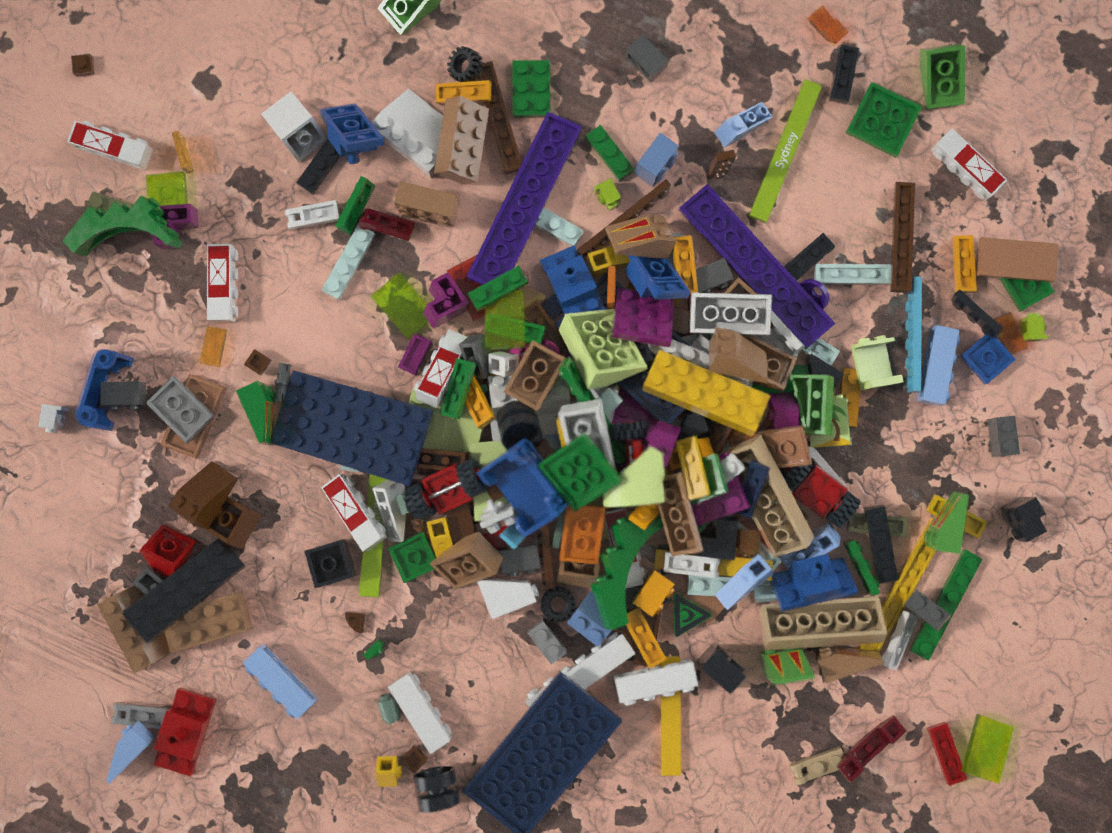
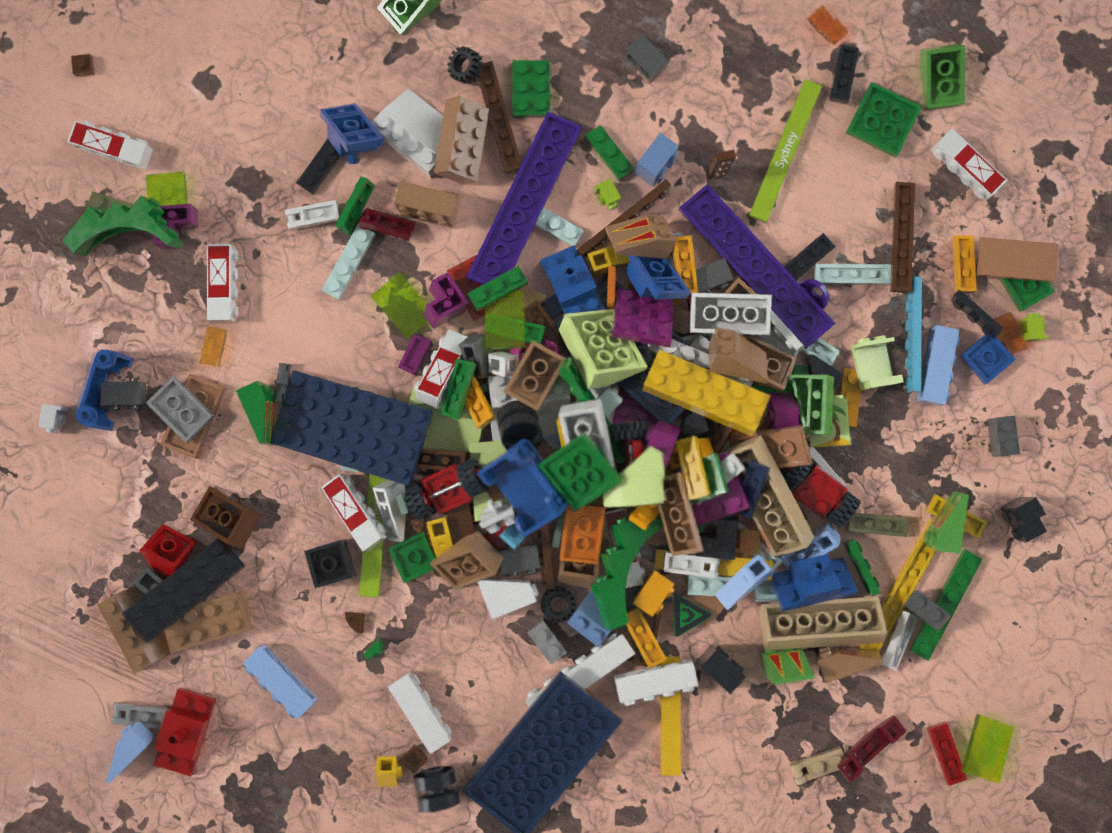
reddish brown slope [168,461,238,529] -> none
clear yellow tile [171,131,194,174] -> none
reddish brown plate [244,349,272,376] -> none
white slope [261,92,327,162] -> none
sand green brick [377,693,401,724] -> none
light orange plate [435,80,491,104] -> none
light blue slope [714,102,773,148] -> none
black plate [864,505,898,584] -> none

